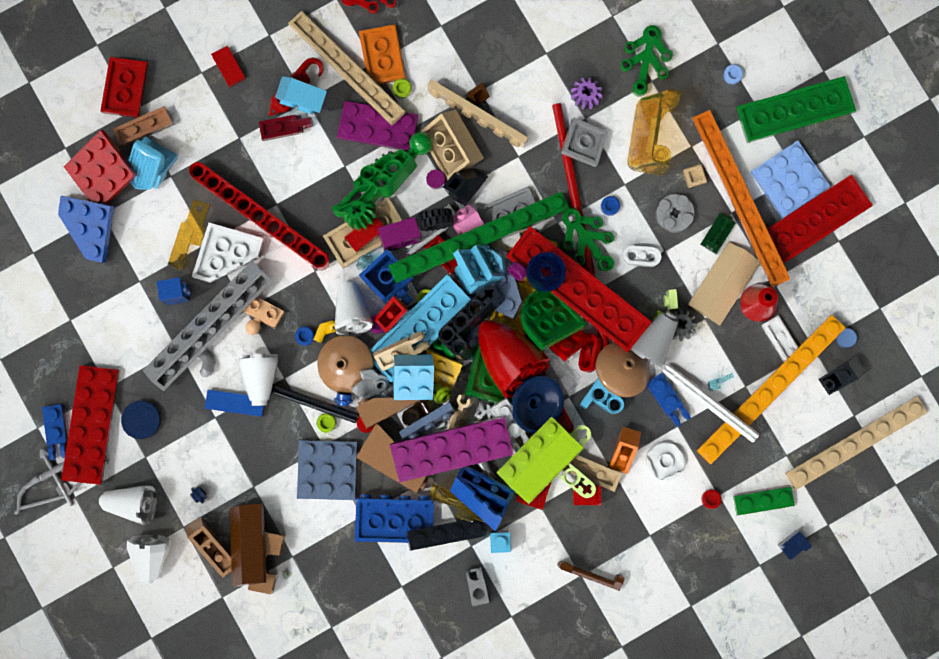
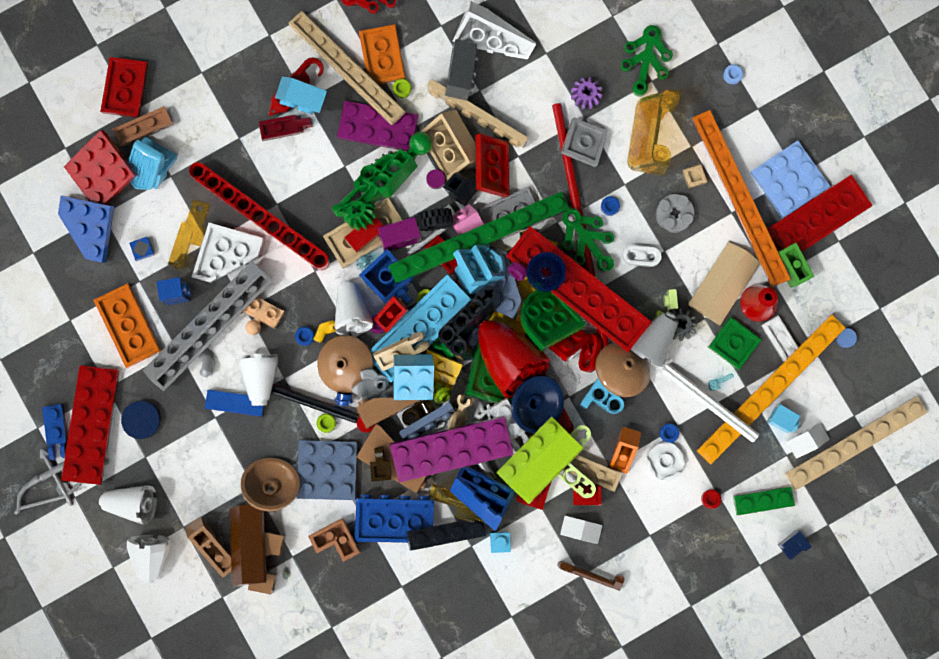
dark blue plate [190,485,208,504] -> none
red tile [211,46,246,88] -> none
reddish brown slope [465,82,490,106] -> none
light grey leg [466,567,490,607] -> none
blue hinge [647,373,691,427] -> none
dark green hinge [700,213,736,254] -> none
green plate [736,76,856,143] -> none
black slope [818,355,868,395] -> none
none -> orange tile [93,283,162,368]
none -> tile [129,237,154,261]
none -> medium nougat dish [241,458,300,511]
none -> nougat brick [308,518,361,562]
none -> dark brown plate [370,447,392,482]
none -> dark grey brick [445,39,479,101]
none -> white wedge [453,1,536,59]
none -> red plate [475,133,510,198]
none -> white slope [560,516,602,544]
none -> blue tile [659,423,679,443]
none -> green tile [707,317,762,370]
none -> medium azure brick [767,404,800,433]
none -> bright green slope [779,243,815,288]
none -> white slope [787,423,829,458]

